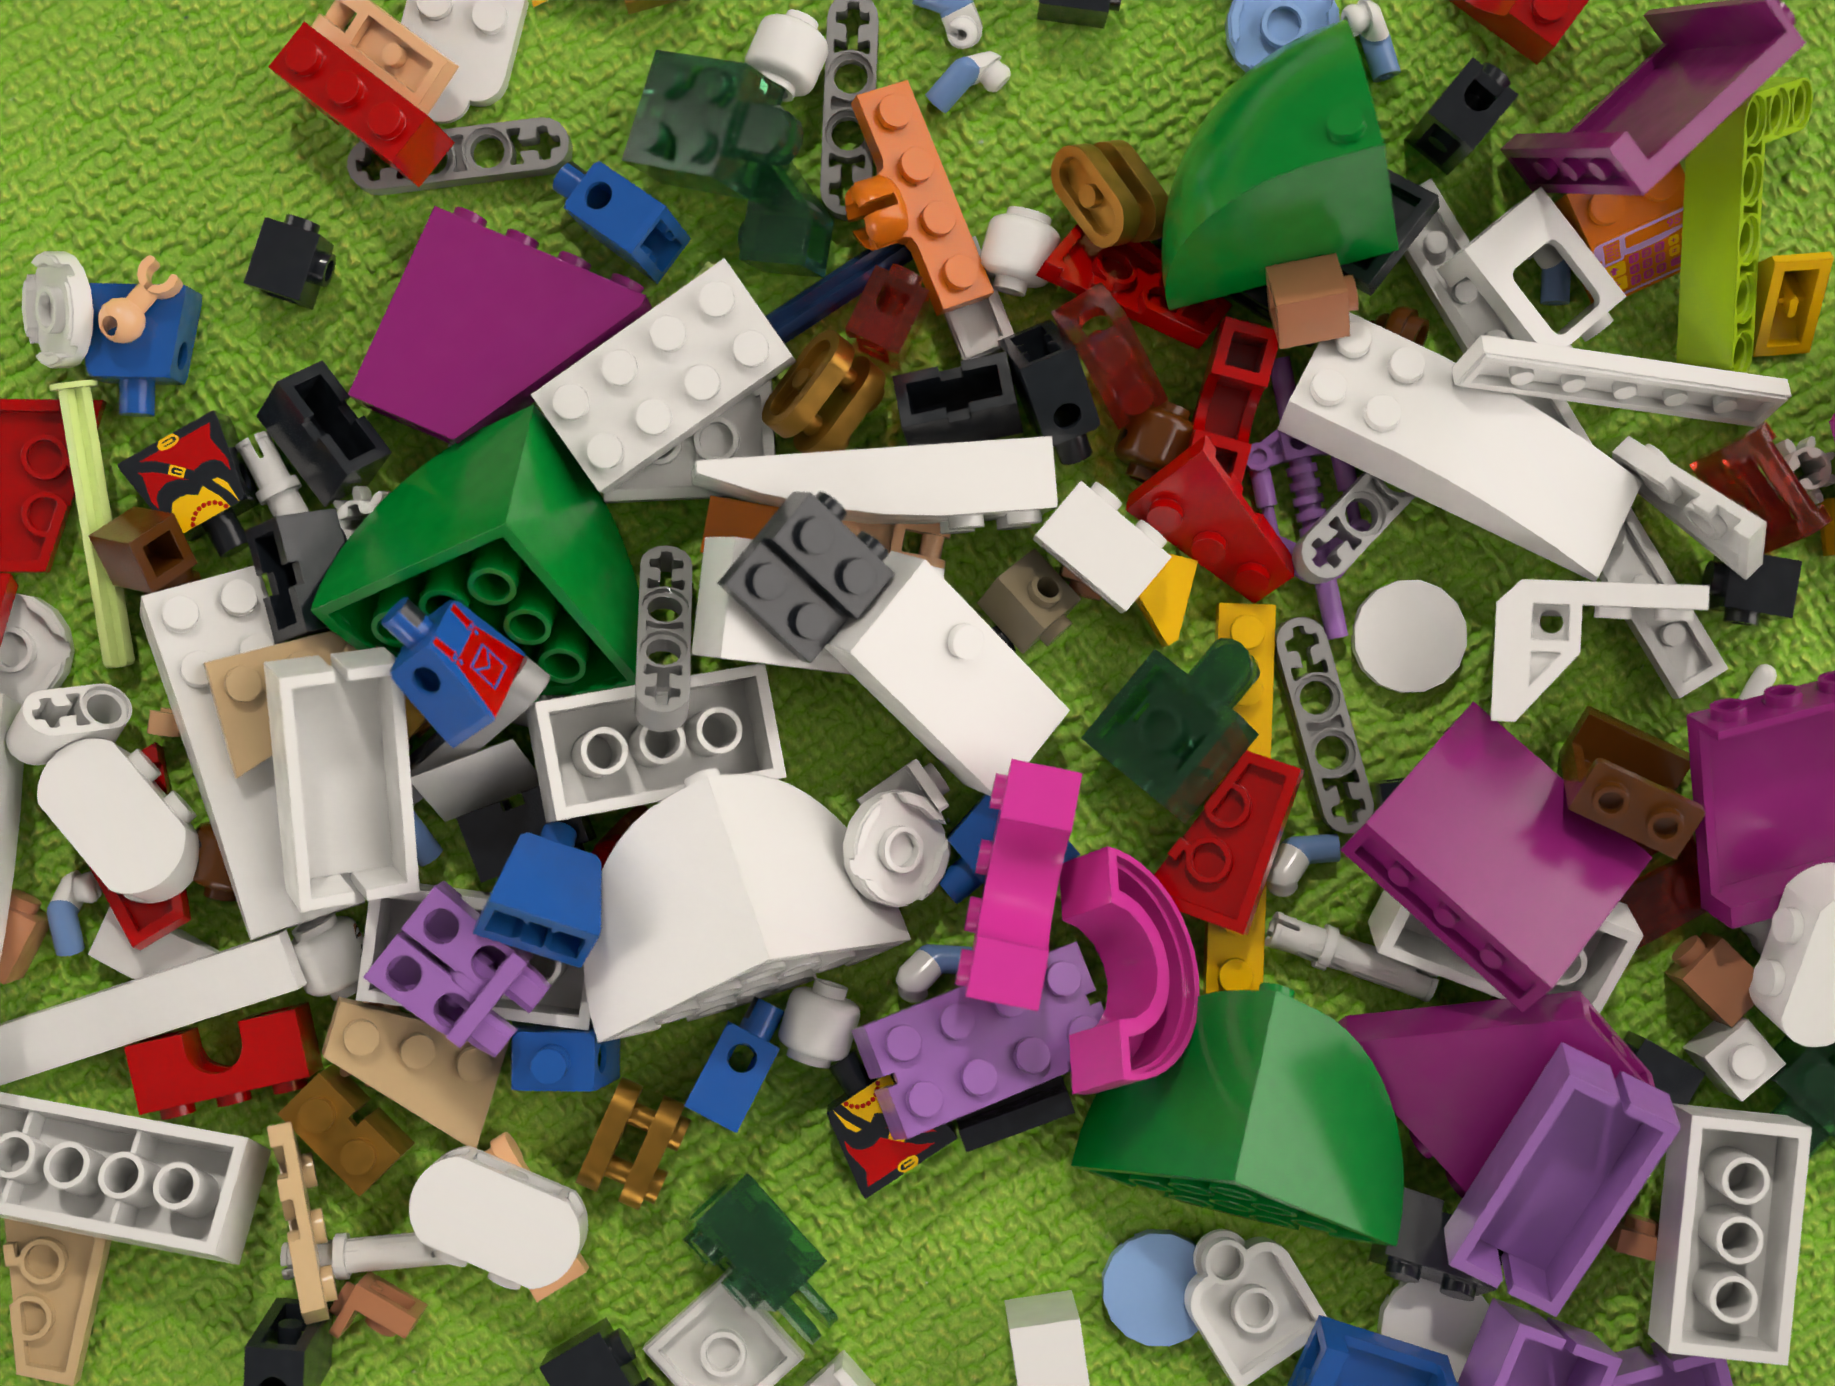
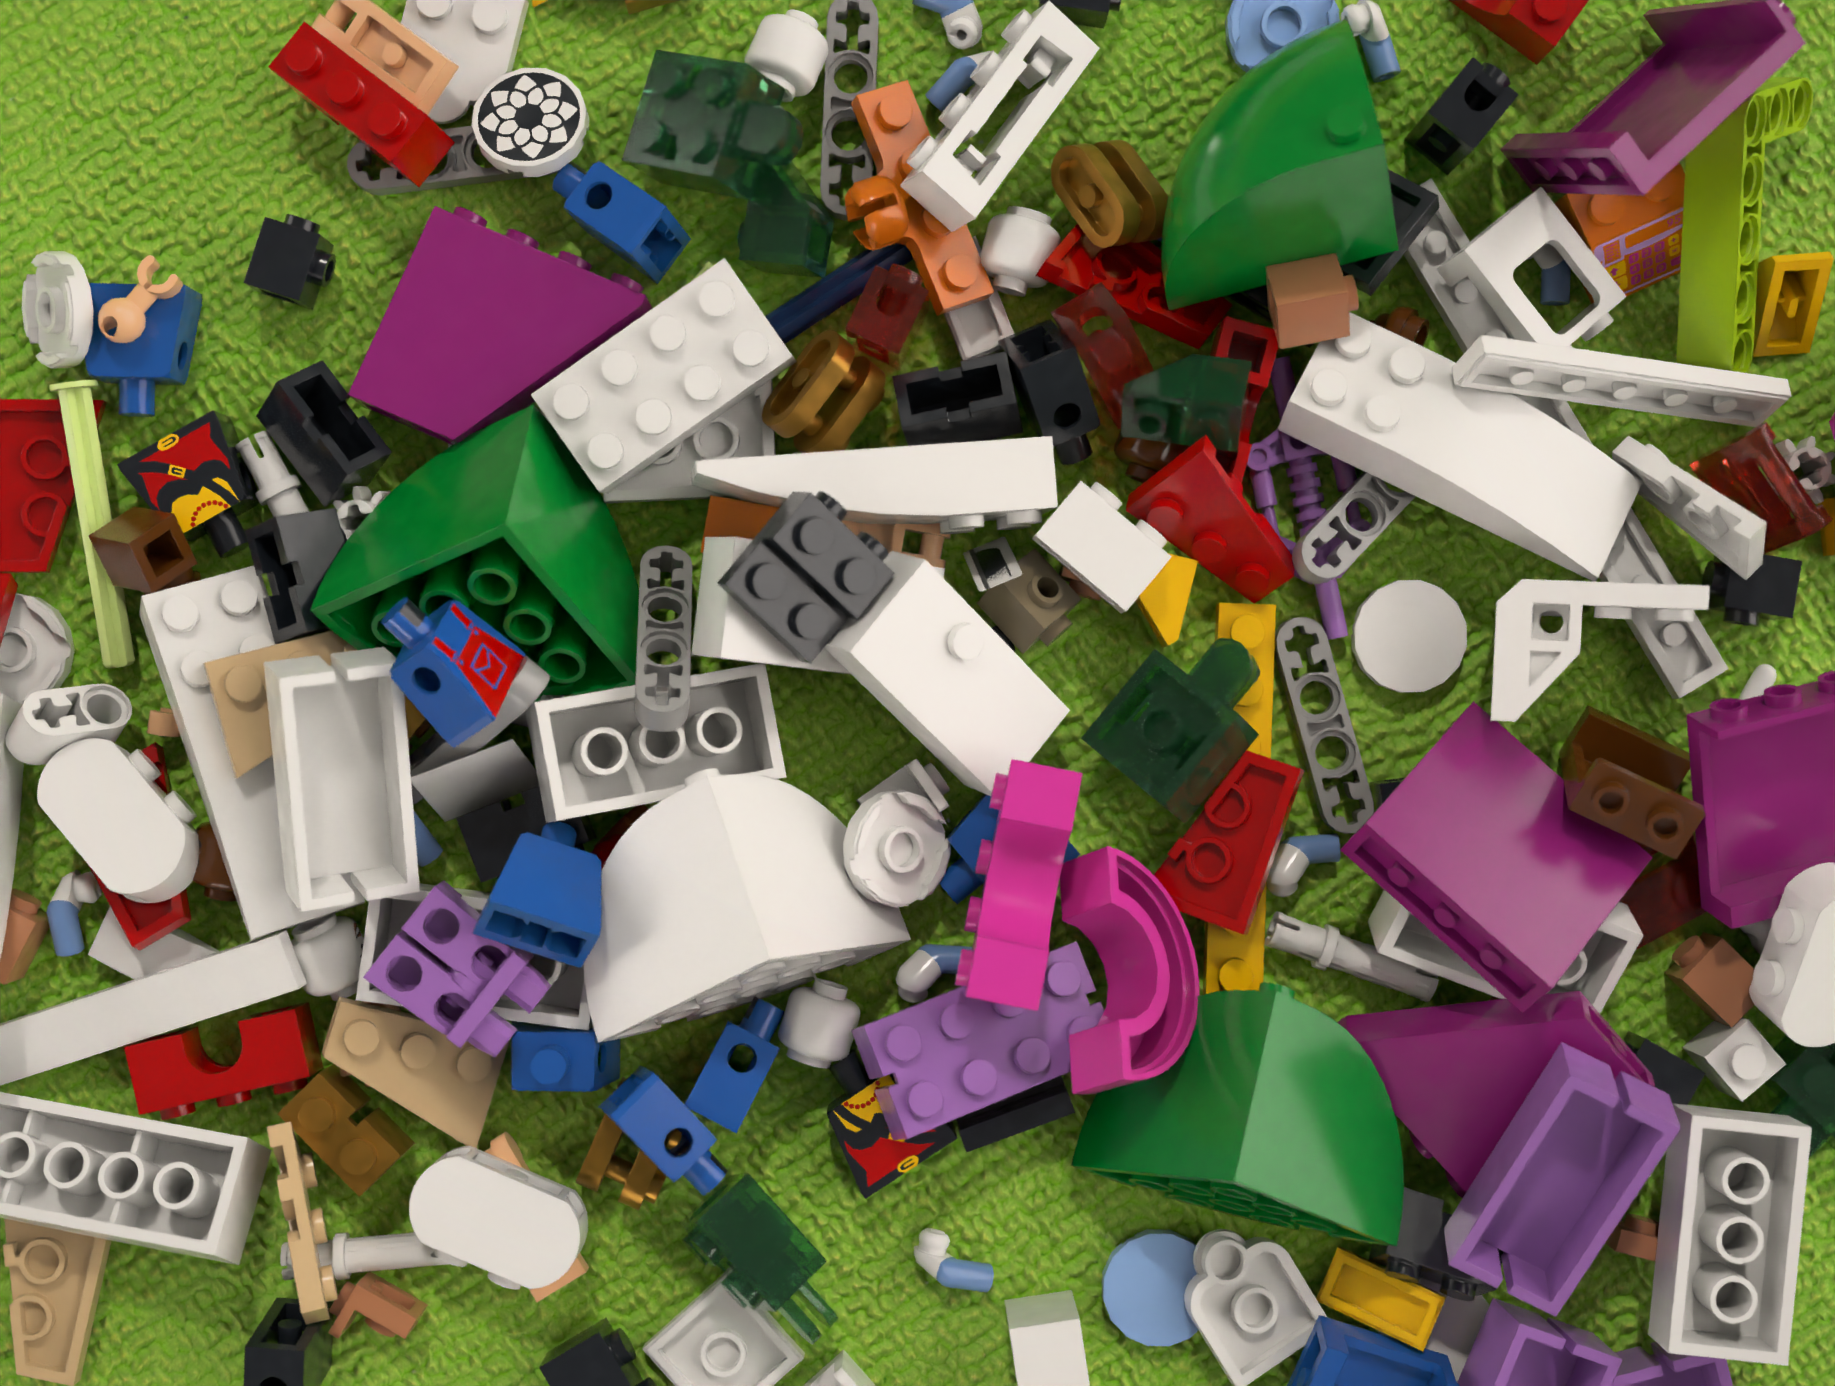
none -> white tile [472,68,590,177]
none -> blue torso [599,1065,728,1196]
none -> white brick [900,1,1099,232]
none -> arm [914,1228,994,1292]
none -> sticker [963,537,1023,592]
none -> clear green slope [1121,354,1252,452]
none -> yellow tile [1316,1247,1447,1352]

